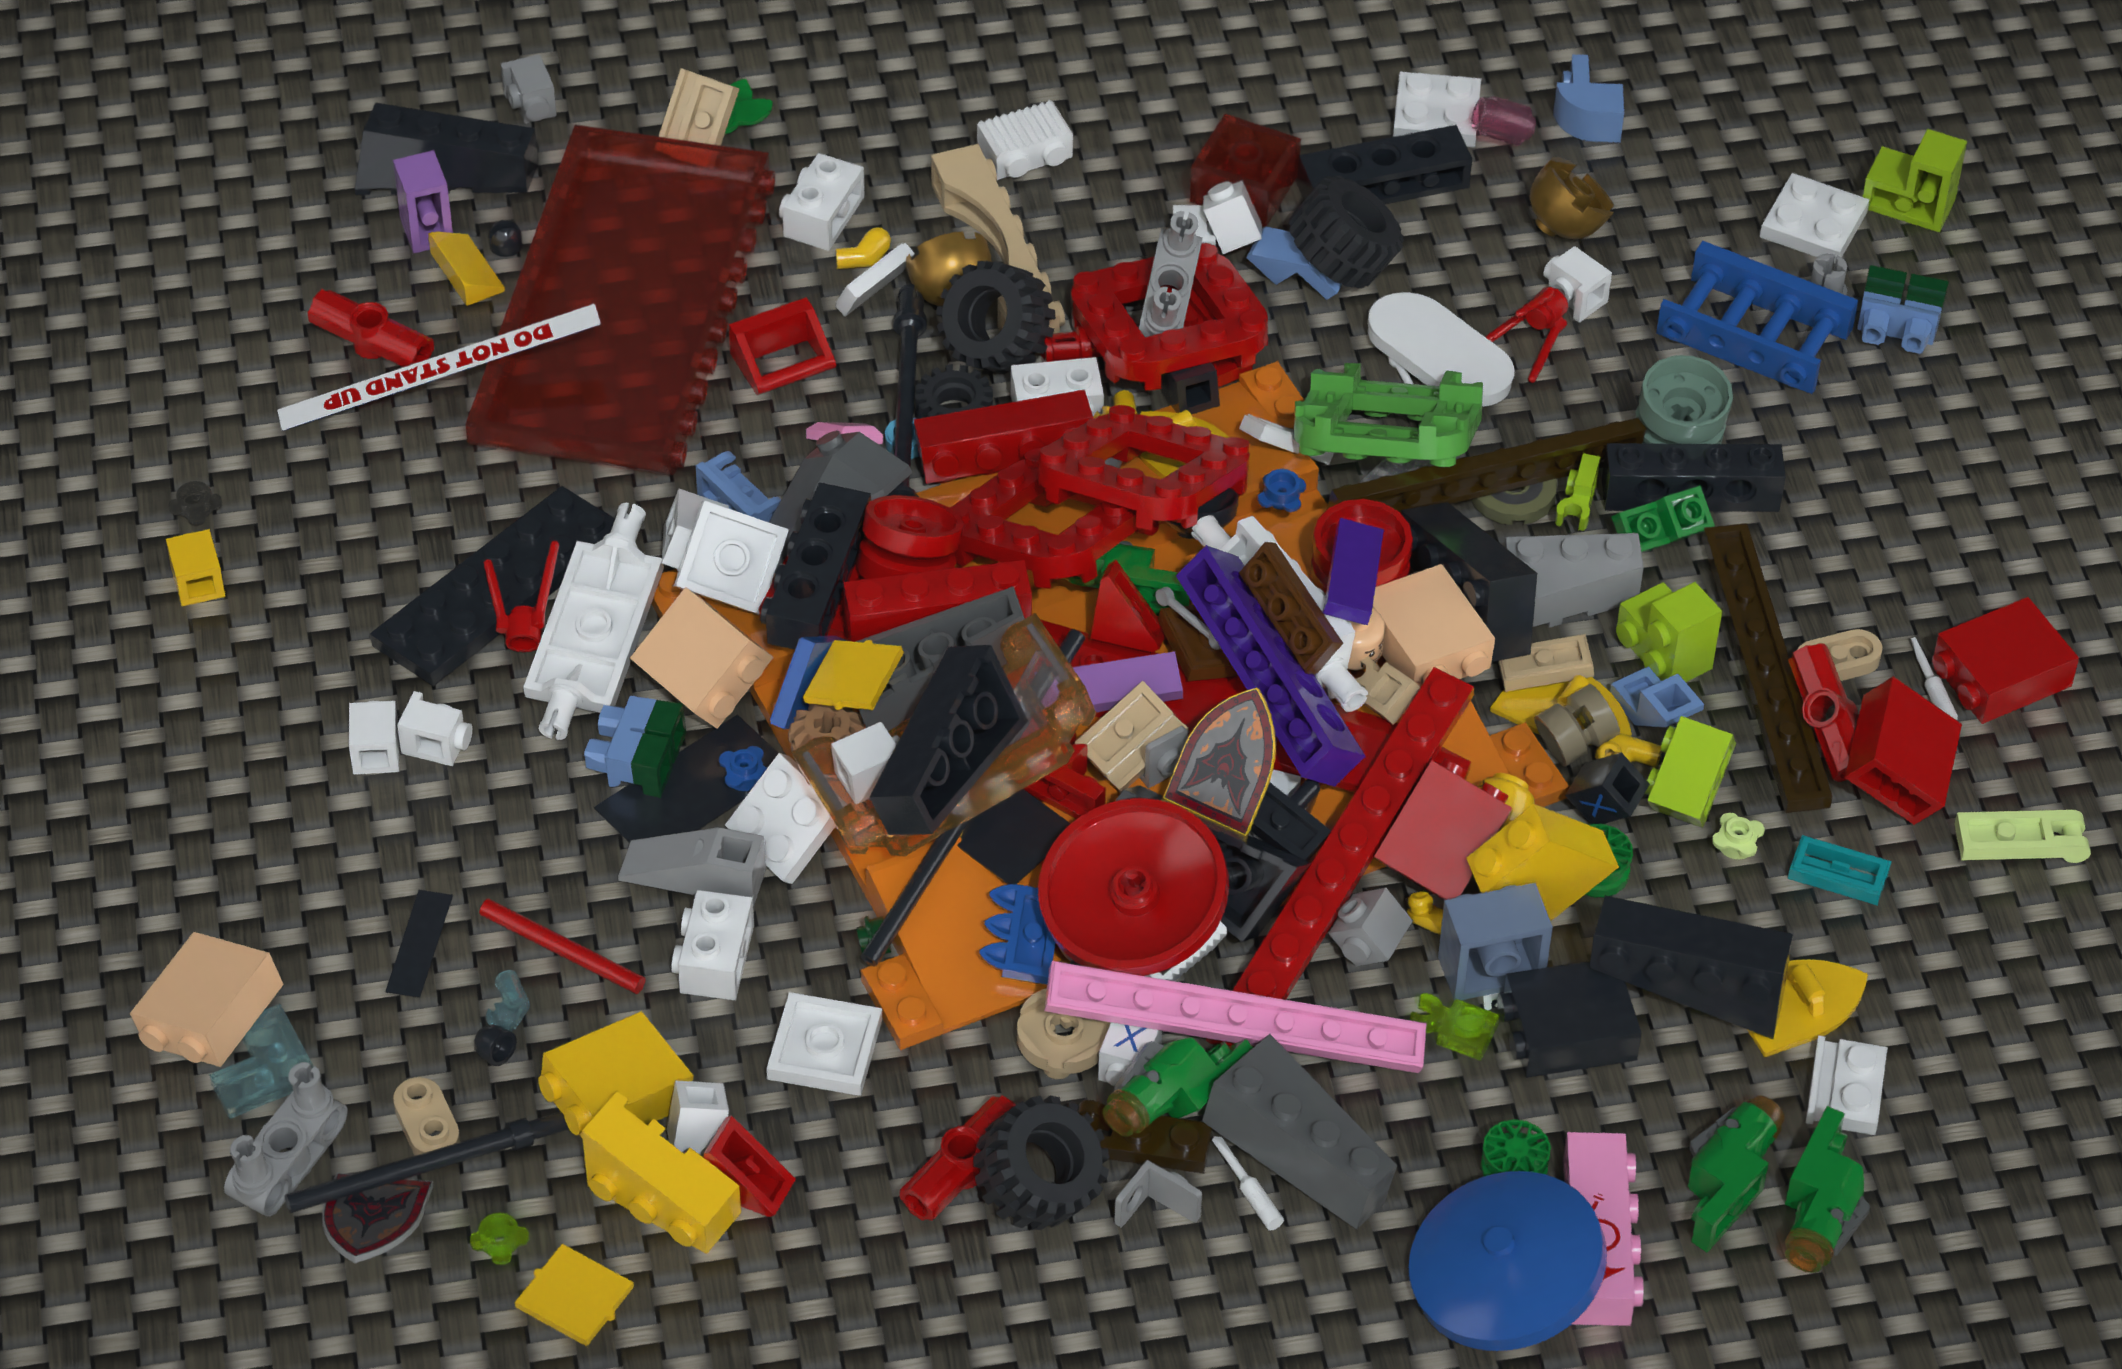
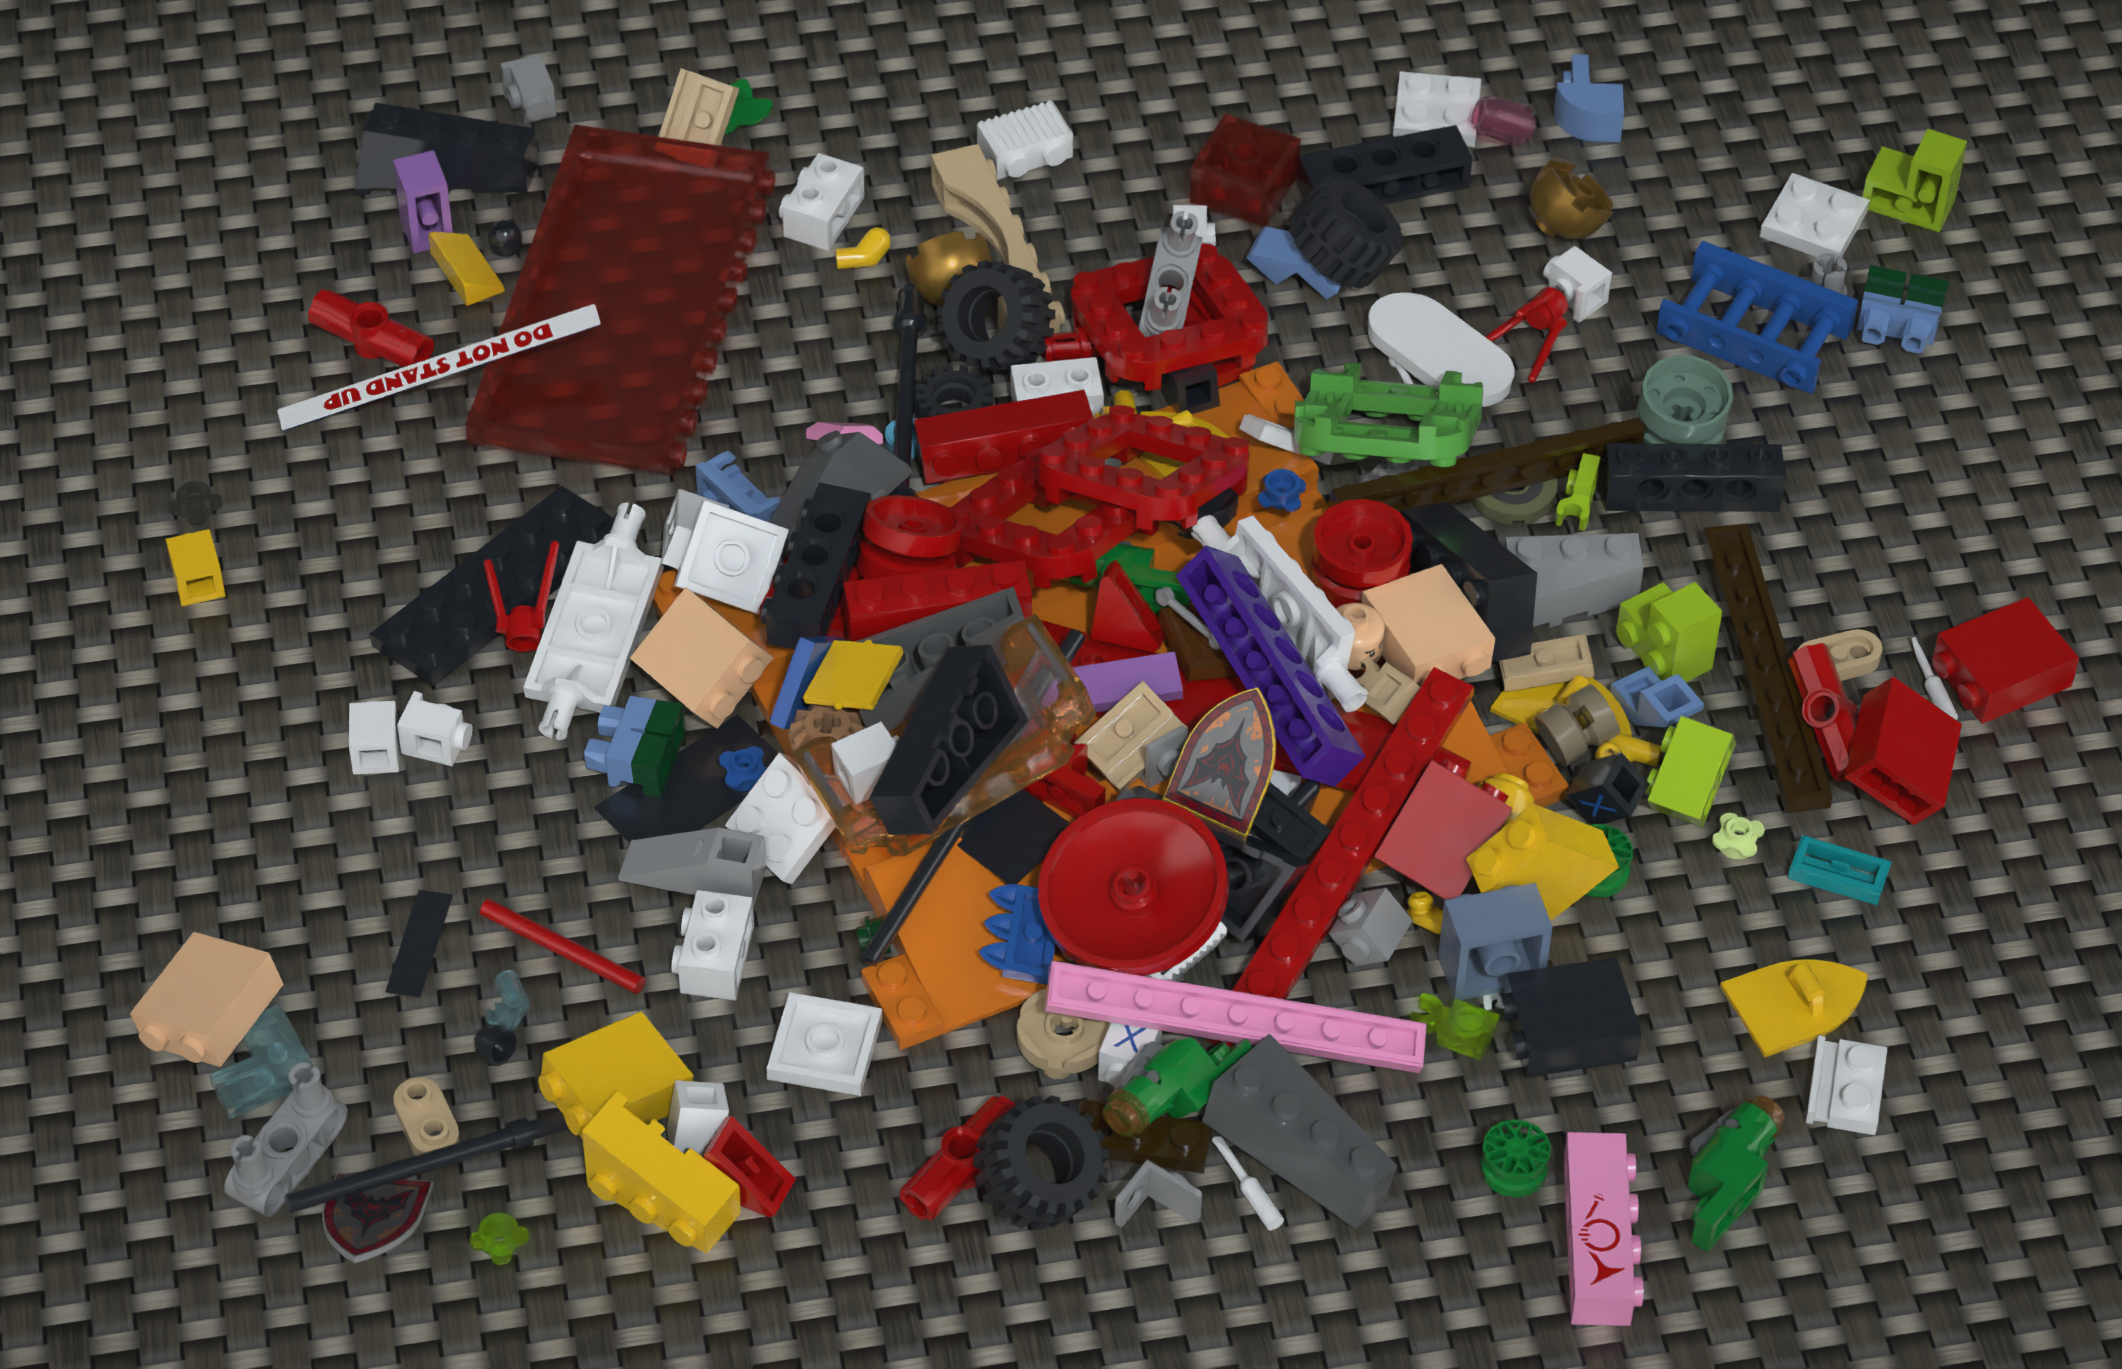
yellow piece [515,1244,634,1346] -> none
red tile [729,297,836,395] -> none
white tile [835,243,915,317] -> none
white brick [1204,181,1262,254] -> none
reddish brown tile [1239,542,1343,675] -> none
dark purple tile [1323,518,1384,625] -> none
blue dish [1409,1171,1607,1351] -> none
black wedge [1590,895,1793,1039] -> none
green slope [1611,486,1715,553] -> none
green plate [1785,1106,1870,1273] -> none
yellowish green plate [1954,810,2091,863] -> none

